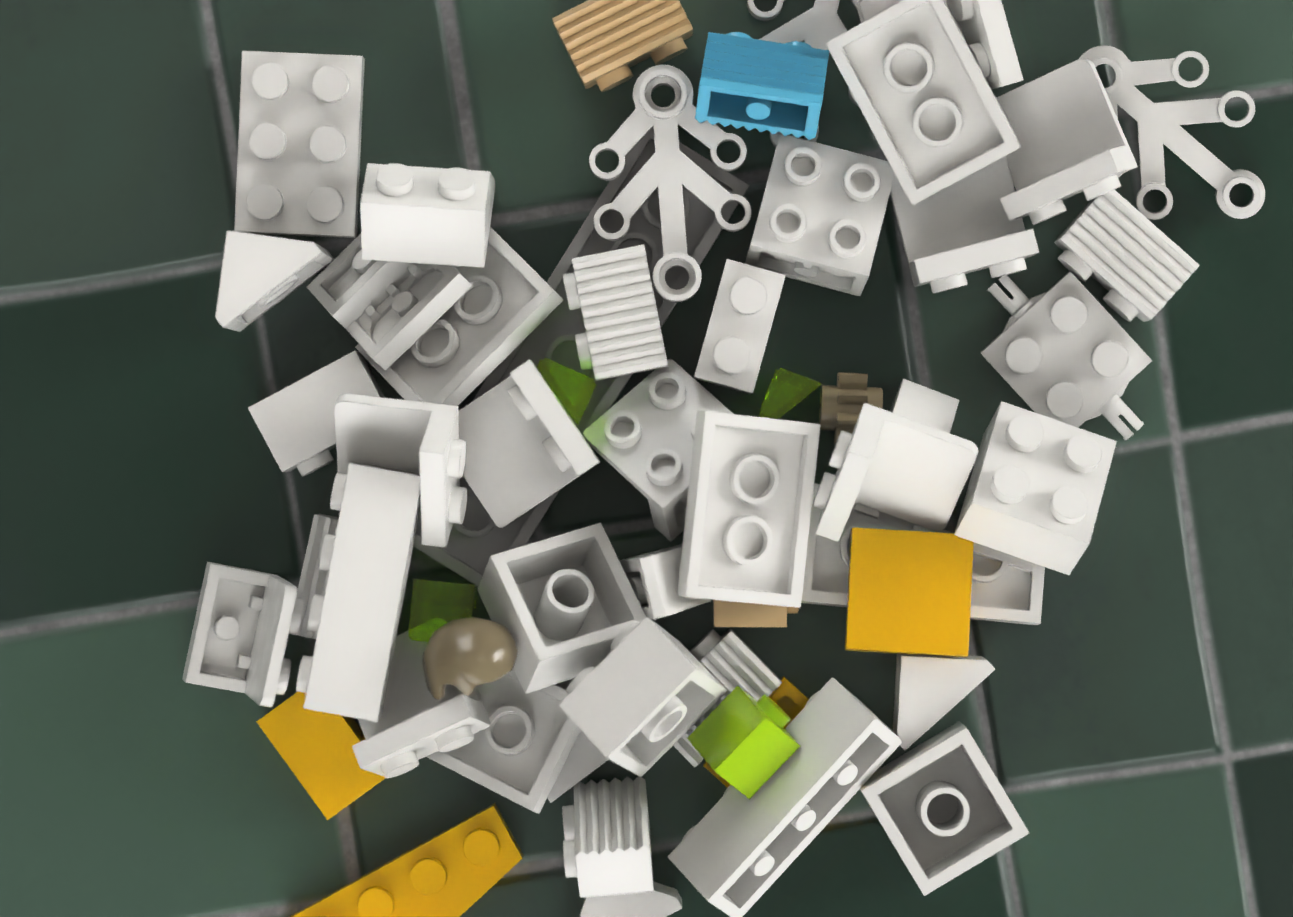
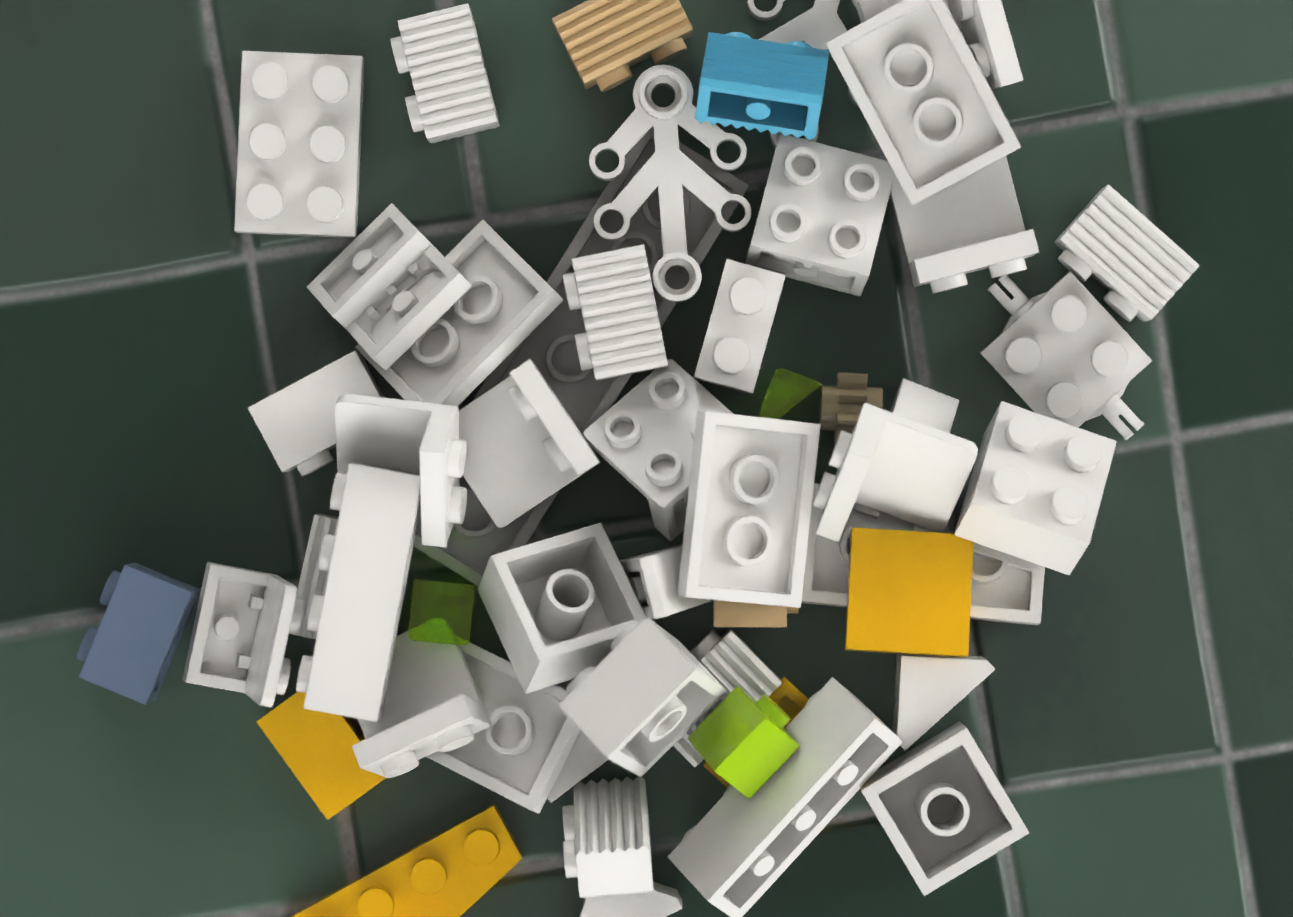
white slope [215,230,334,332] -> none
white slope [360,163,495,268] -> none
dark tan hair [423,617,518,700] -> none
clear neon green slope [537,357,598,425] -> none
white bracket [996,59,1138,225] -> none
white plant [1078,46,1265,220] -> none
none -> sand blue brick [77,563,201,705]
none -> white brick [390,3,500,144]

